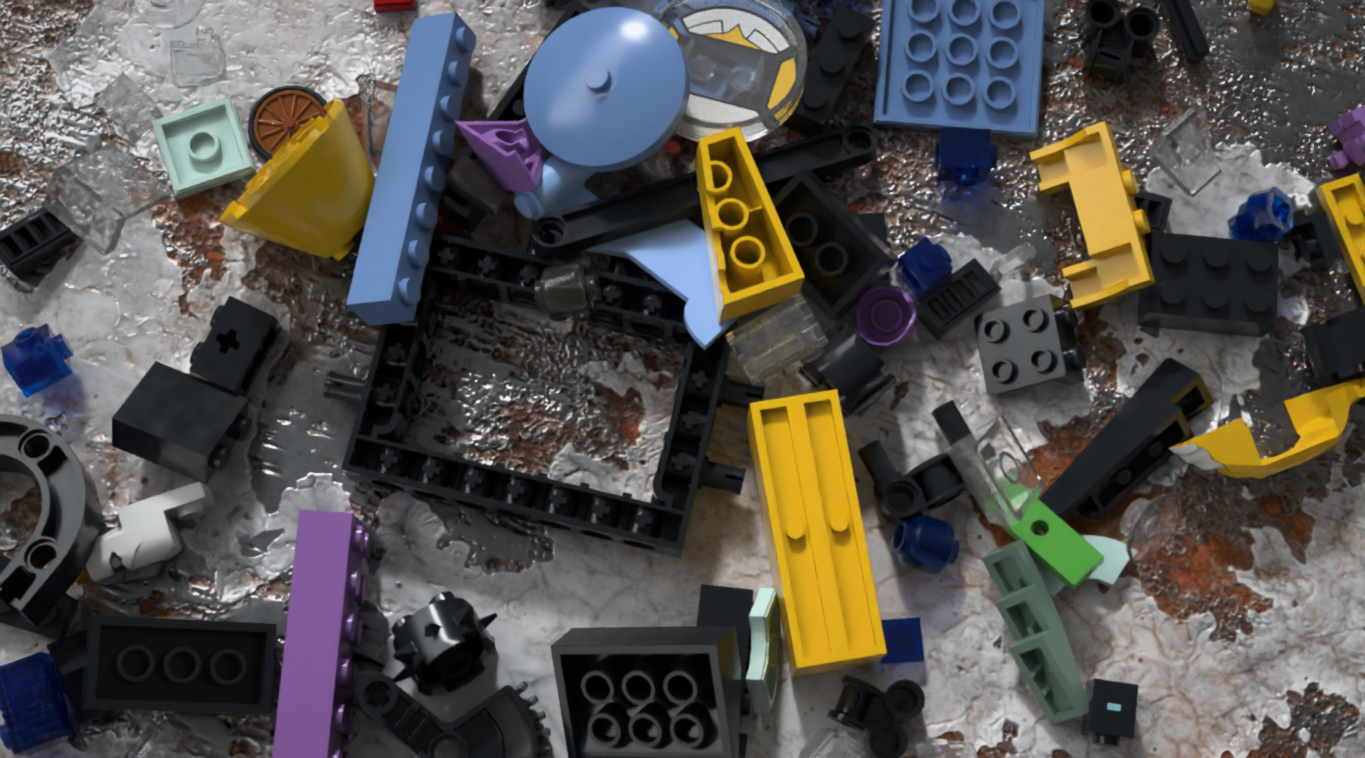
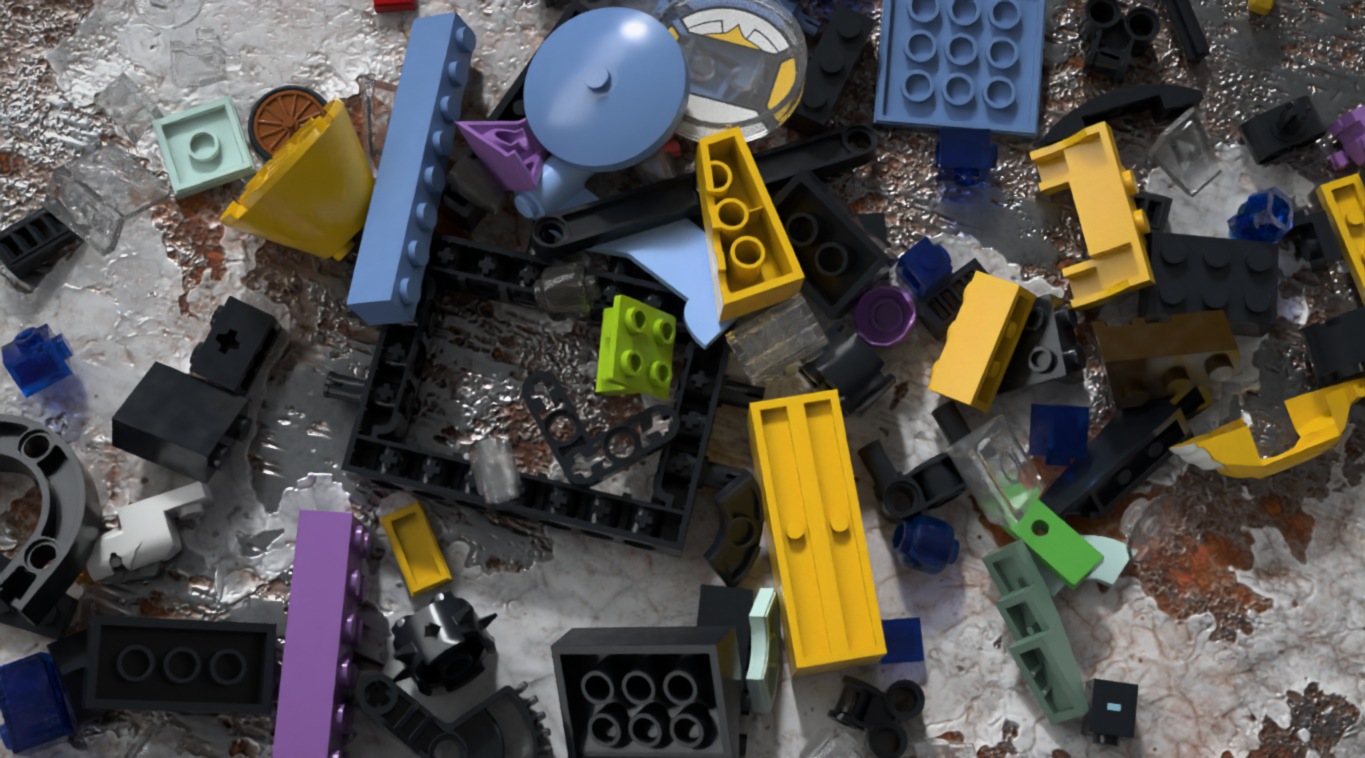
clear tile [989,241,1037,285] -> none
none -> yellow tile [380,501,454,598]
none -> clear brick [468,437,522,505]
none -> black beam [522,371,680,489]
none -> lime bracket [595,295,676,400]
none -> black tile [703,470,765,588]
none -> yellow brick [927,270,1037,414]
none -> clear blue brick [1029,403,1089,466]
none -> black slope [1038,85,1204,149]
none -> dark brown wedge [1091,310,1243,411]
none -> black beam [1238,95,1328,165]

